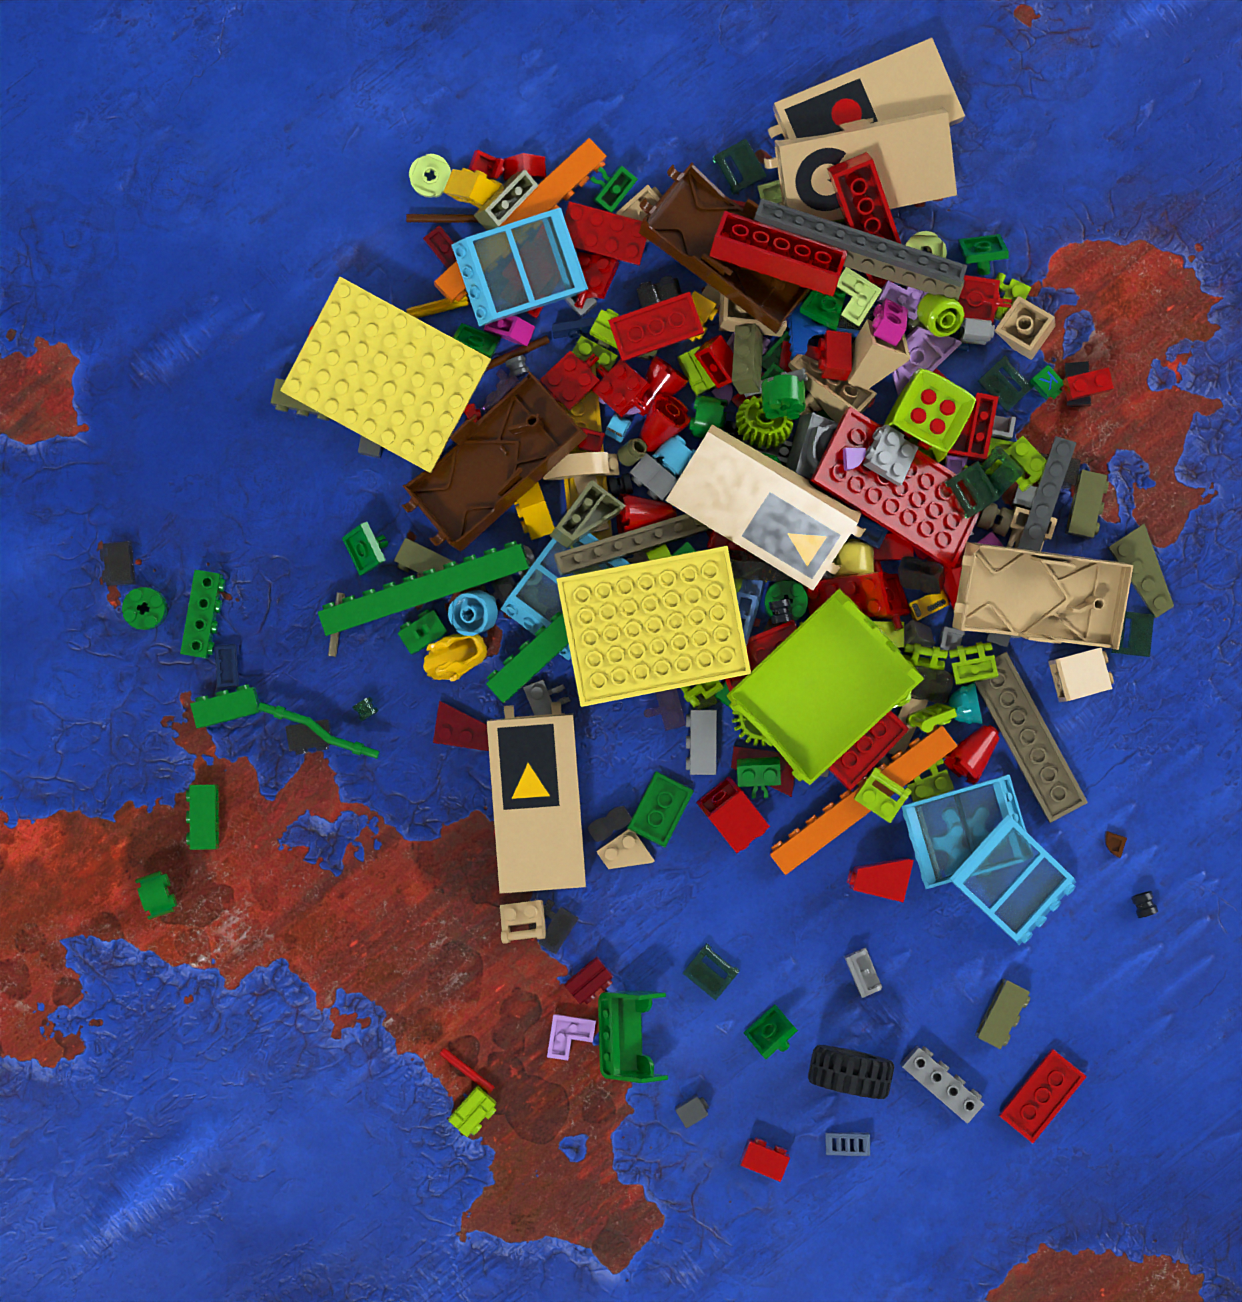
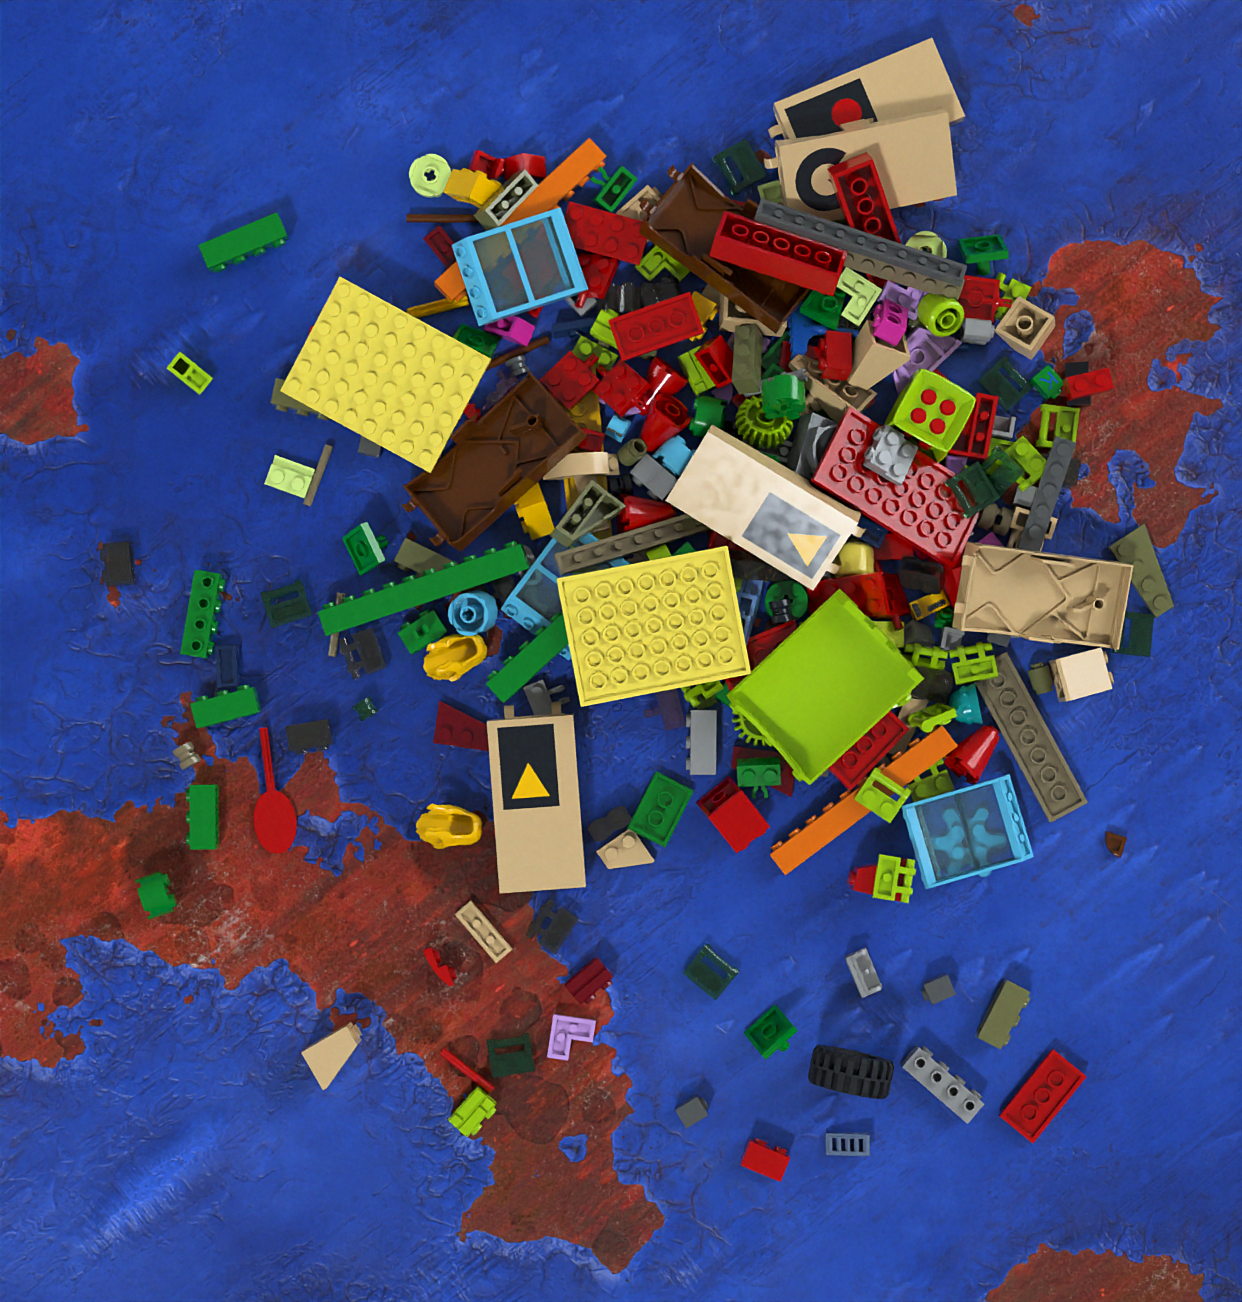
green brick [122,587,168,630] -> none
green bar [258,702,380,759] -> none
tan plate [500,900,546,944] -> none
green windscreen [598,991,668,1083] -> none
tile [843,448,866,471] -> none
window [950,814,1076,945] -> none
olive brick [1065,470,1109,539] -> none
black wheel [1131,891,1159,918] -> none
none -> lime brick [166,351,213,395]
none -> dark tan wheel [172,741,201,770]
none -> green brick [198,212,289,273]
none -> red piece [253,727,297,854]
none -> clear green plate [260,579,313,629]
none -> yellowish green plate [264,455,315,499]
none -> tan slope [301,1022,362,1090]
none -> dark tan bar [303,444,333,507]
none -> clear smoke plate [339,627,388,680]
none -> yellow hair [416,803,482,849]
none -> red slope [423,946,457,986]
none -> tan tile [455,900,513,963]
none -> clear green plate [486,1033,535,1078]
none -> clear smoke brick [597,282,641,316]
none -> lime plate [635,246,691,283]
none -> lime plate [872,854,916,903]
none -> dark grey brick [920,973,956,1005]
none -> green plate [934,608,956,629]
none -> olive brick [1027,662,1054,695]
none -> lime plate [1035,404,1080,450]

